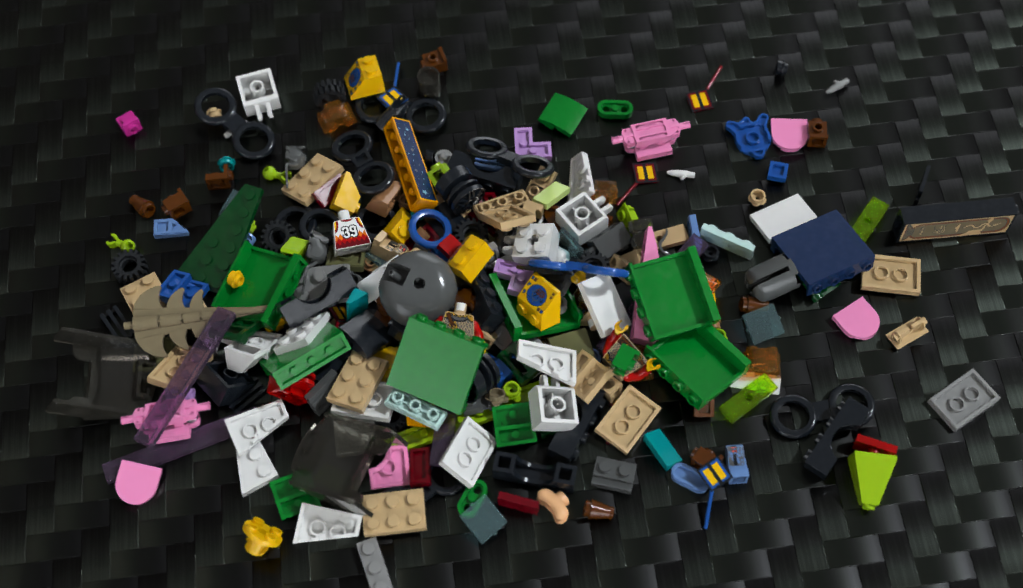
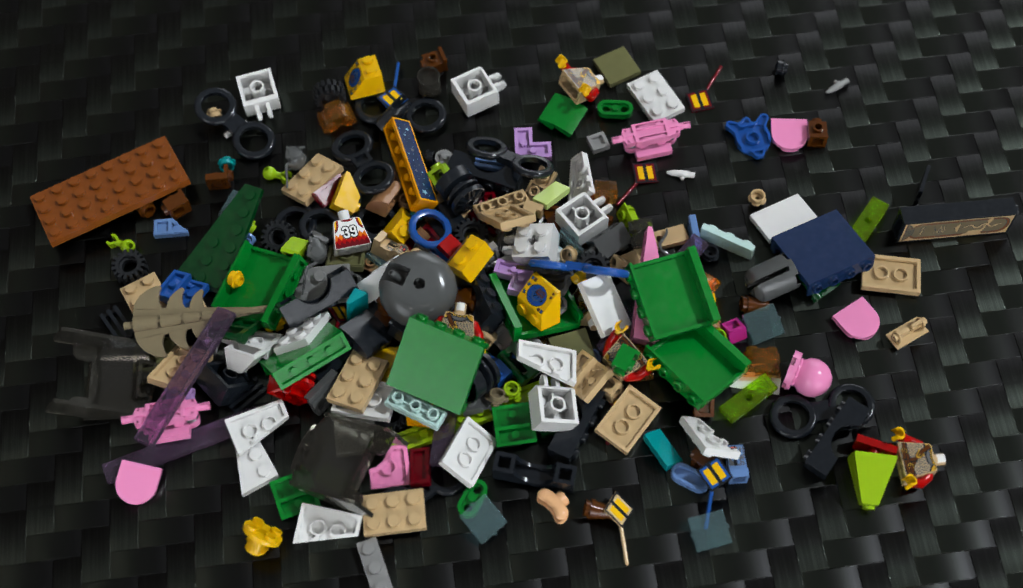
dark pink bracket [116,110,143,137] -> none
dark red tile [497,491,539,515] -> none
dark grey plate [591,456,637,494] -> none
blue plate [767,161,789,183] -> none
light grey tile [927,368,1001,432] -> none
none -> dark orange plate [30,136,191,247]
none -> white hinge [450,67,507,117]
none -> torso [555,54,604,105]
none -> tan plate [560,245,578,263]
none -> light grey tile [586,131,610,155]
none -> olive tile [593,46,641,88]
none -> piece [603,491,634,566]
none -> white plate [627,70,685,121]
none -> white wing [679,415,741,460]
none -> clear light blue piece [688,509,733,552]
none -> dark pink slope [720,318,748,344]
none -> bright pink tile [781,350,832,397]
none -> torso [891,426,946,490]

